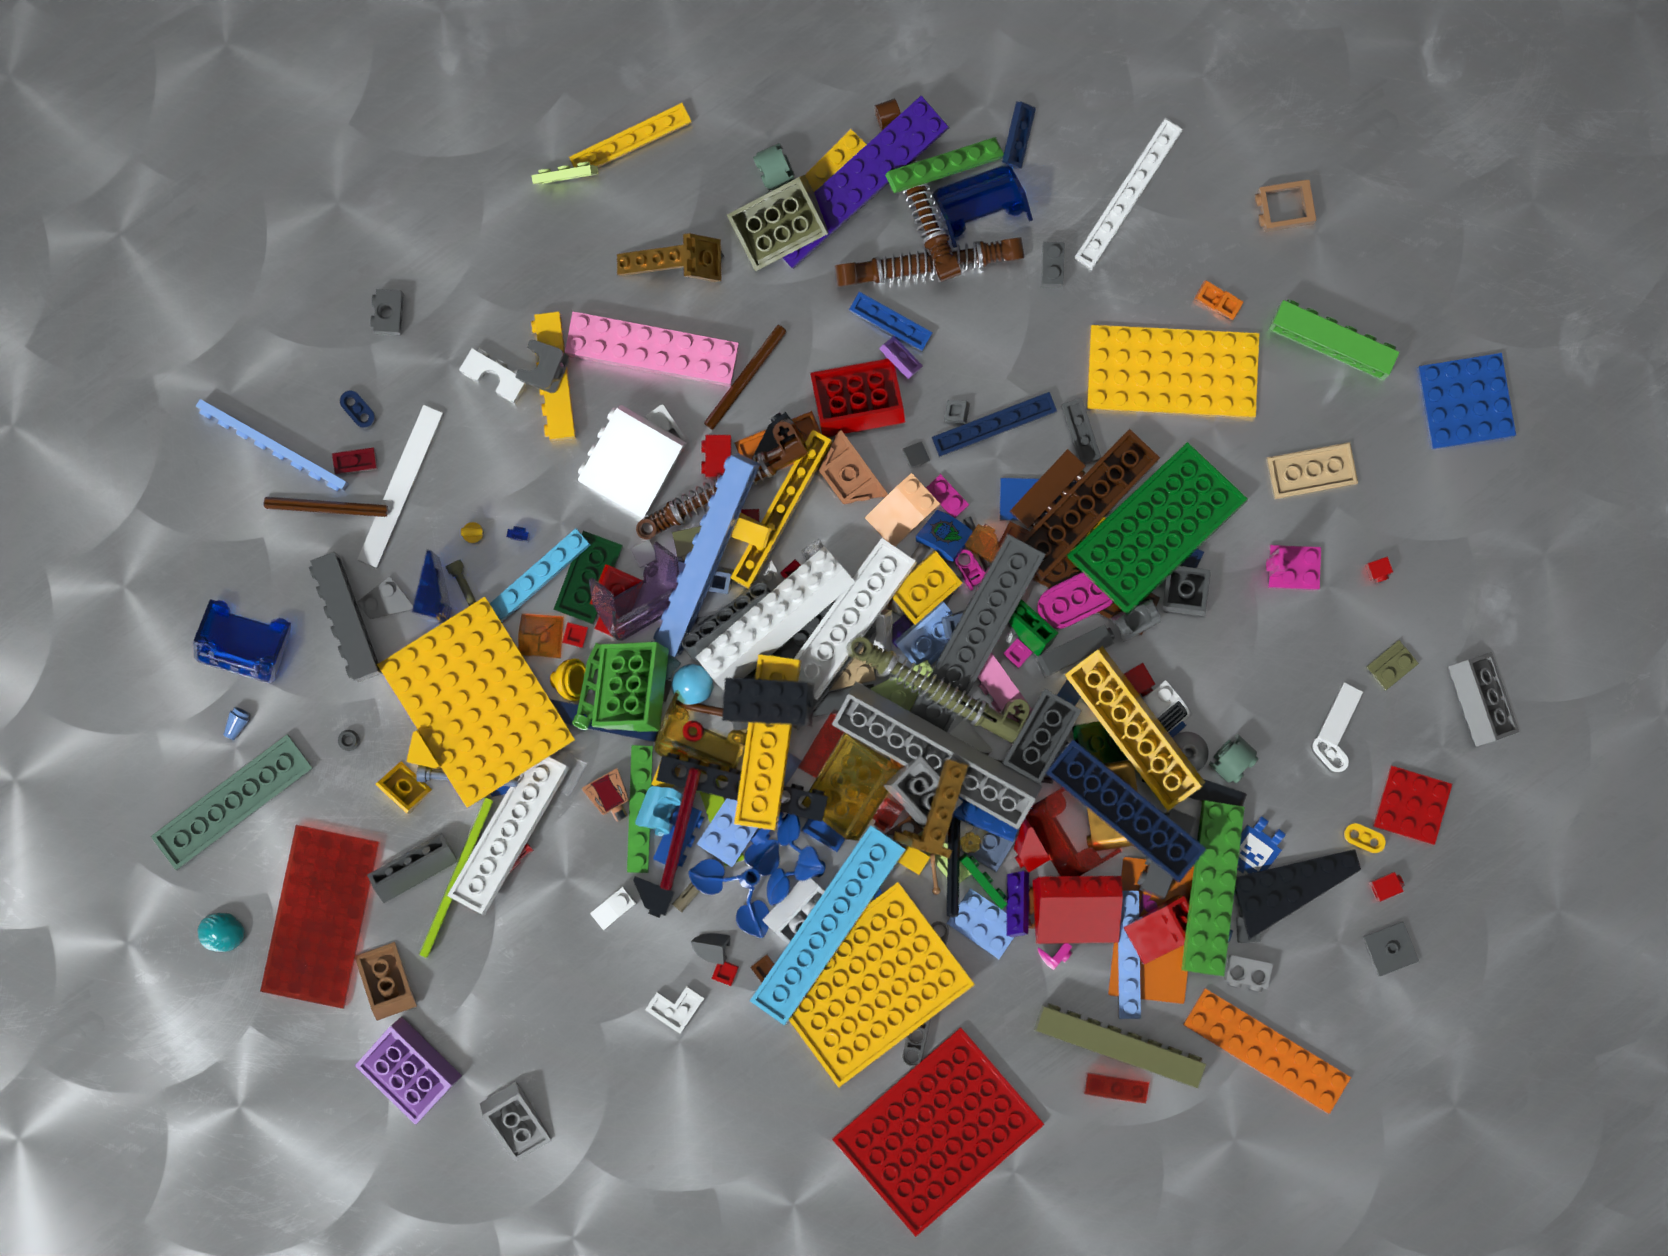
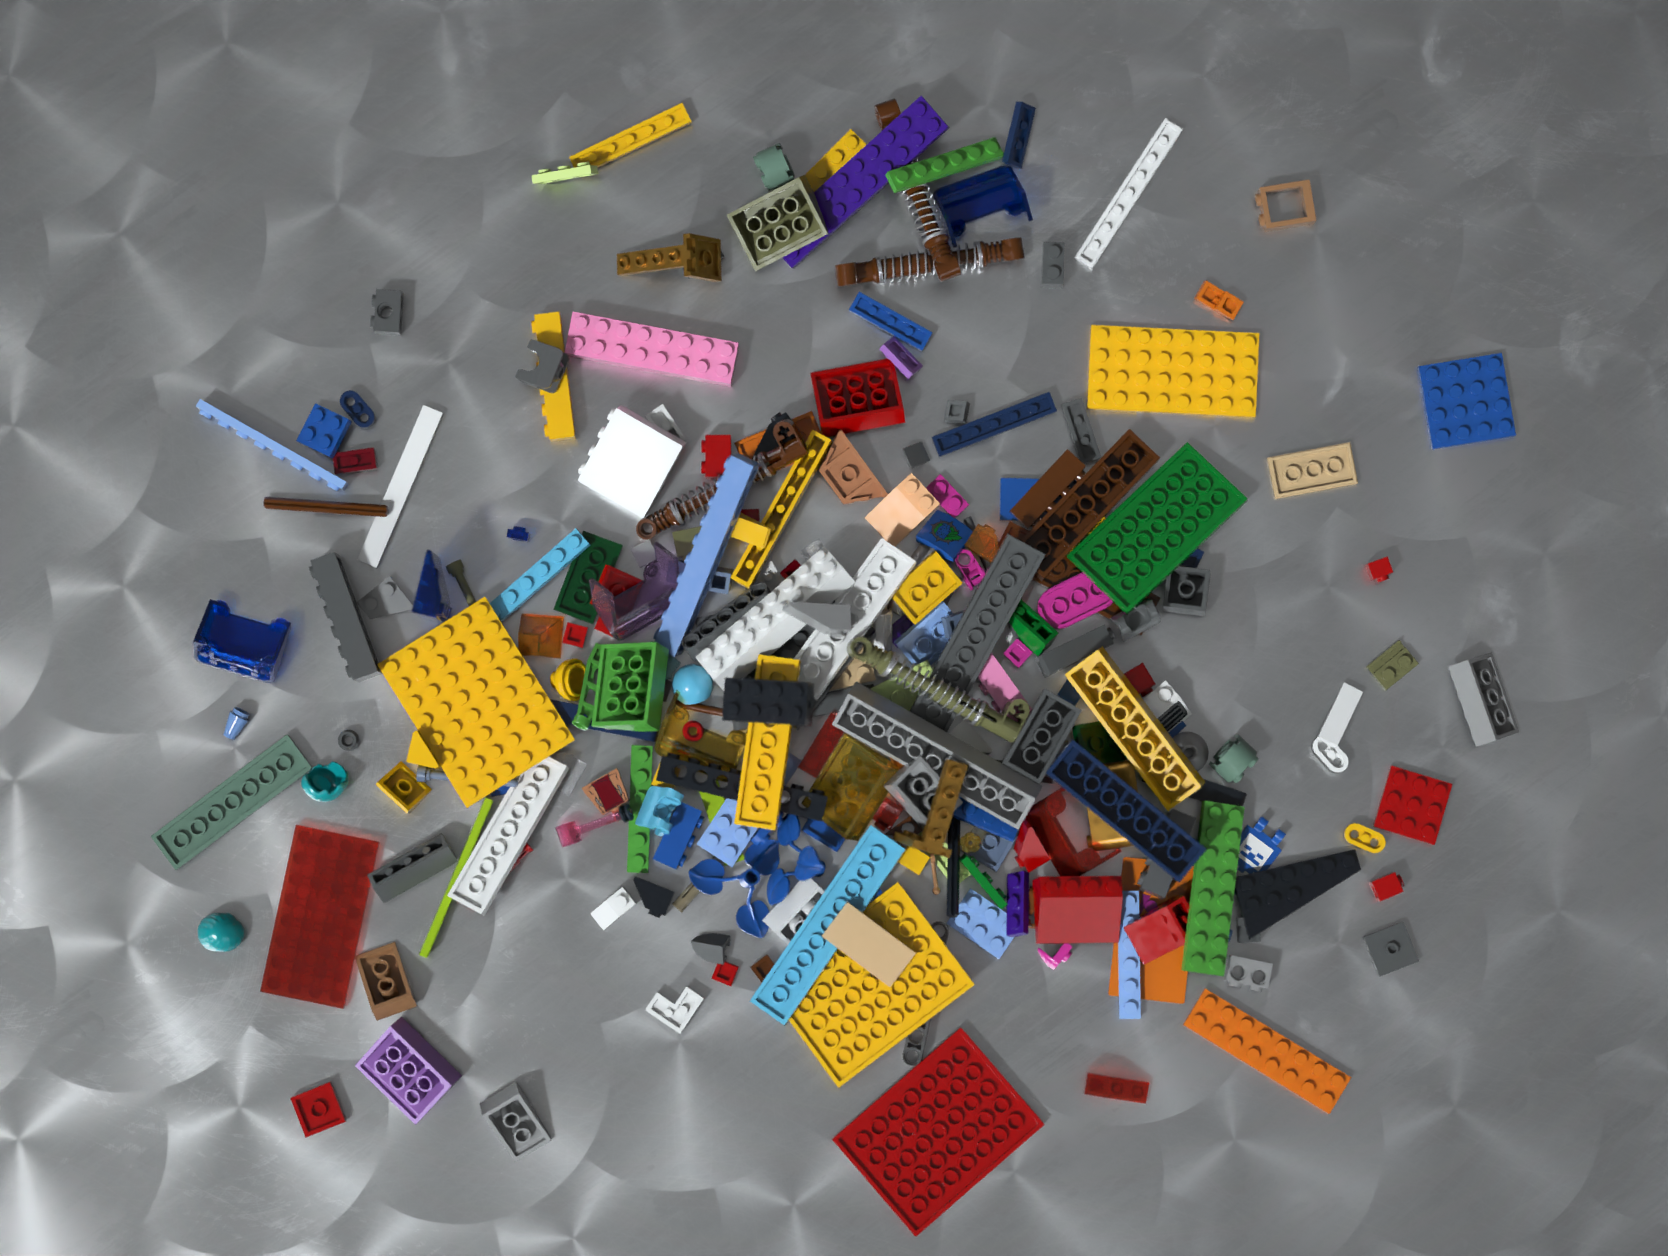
white arch [459,348,527,404] -> none
yellow plate [461,522,483,543] -> none
dark red axle [660,768,701,890] -> none
reddish brown axle [704,325,786,430] -> none
olive brick [1034,1003,1206,1088] -> none
dark pink bracket [1266,545,1321,590] -> none
bright green brick [1269,299,1400,380] -> none
none -> red plate [290,1082,346,1137]
none -> blue plate [296,403,352,459]
none -> teal piece [301,761,349,802]
none -> clear pink piece [555,804,634,848]
none -> light grey slope [783,602,851,638]
none -> tan tile [822,902,916,987]

